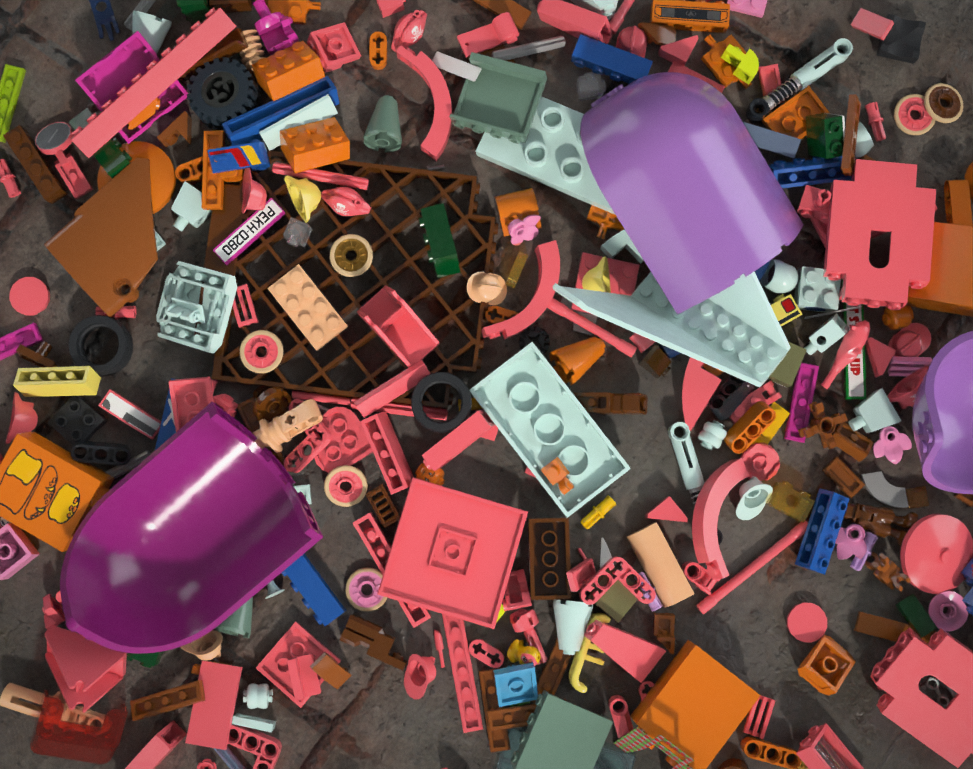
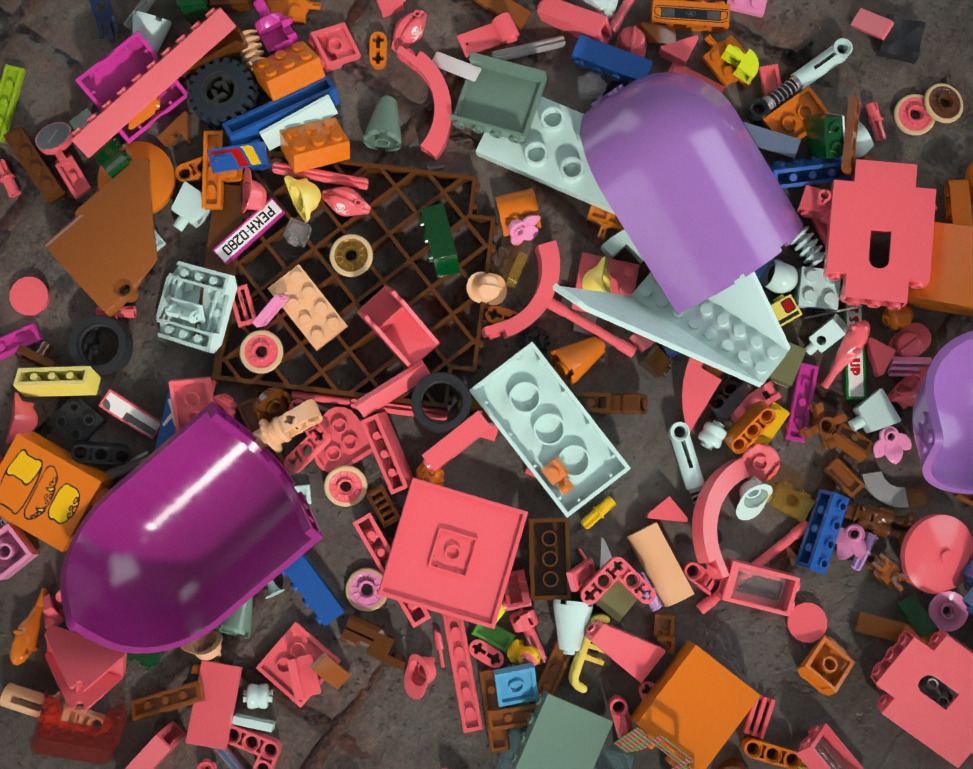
none -> orange piece [10,587,50,666]
none -> bright pink tile [252,292,289,327]
none -> bright green tile [471,624,516,653]
none -> piece [716,557,800,617]
none -> light aqua piece [791,226,825,267]

